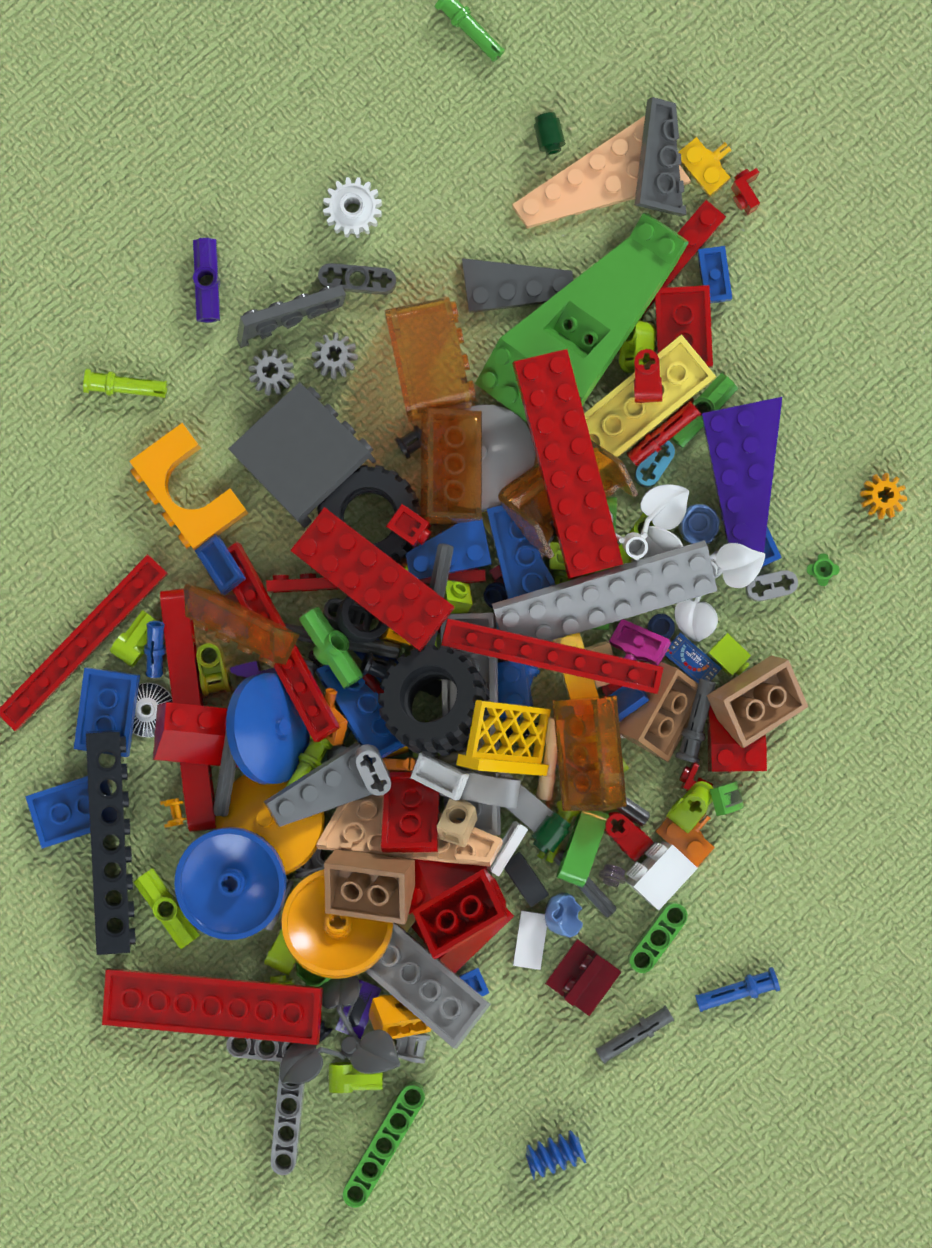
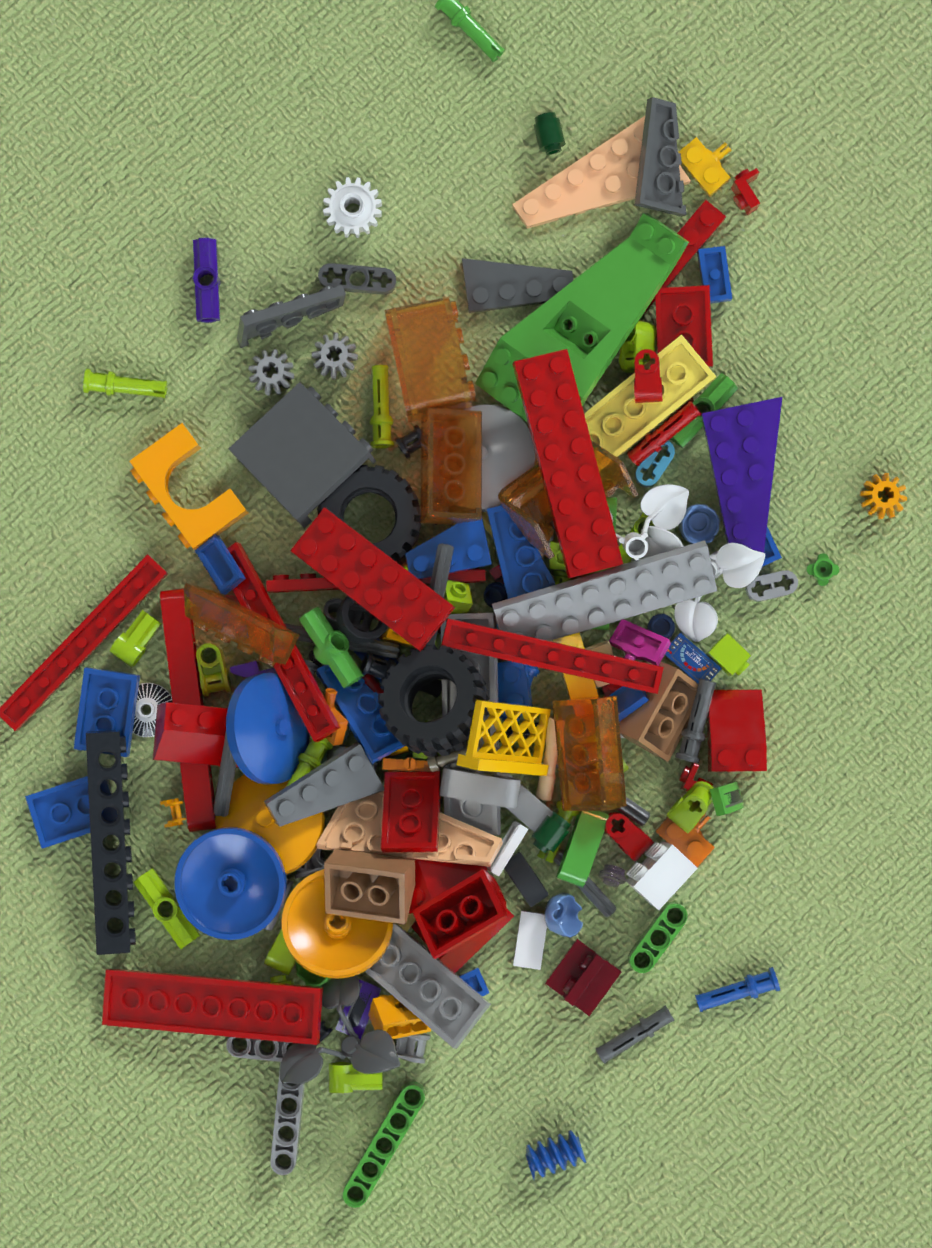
blue pin [144,621,166,678] -> none
light grey beam [355,744,391,796] -> none
red bracket [386,504,431,548] -> none
white tile [410,752,469,800] -> none
tan brick [437,798,478,848] -> none
medium nougat slope [707,655,808,748] -> none
none -> lime pin [370,365,394,449]

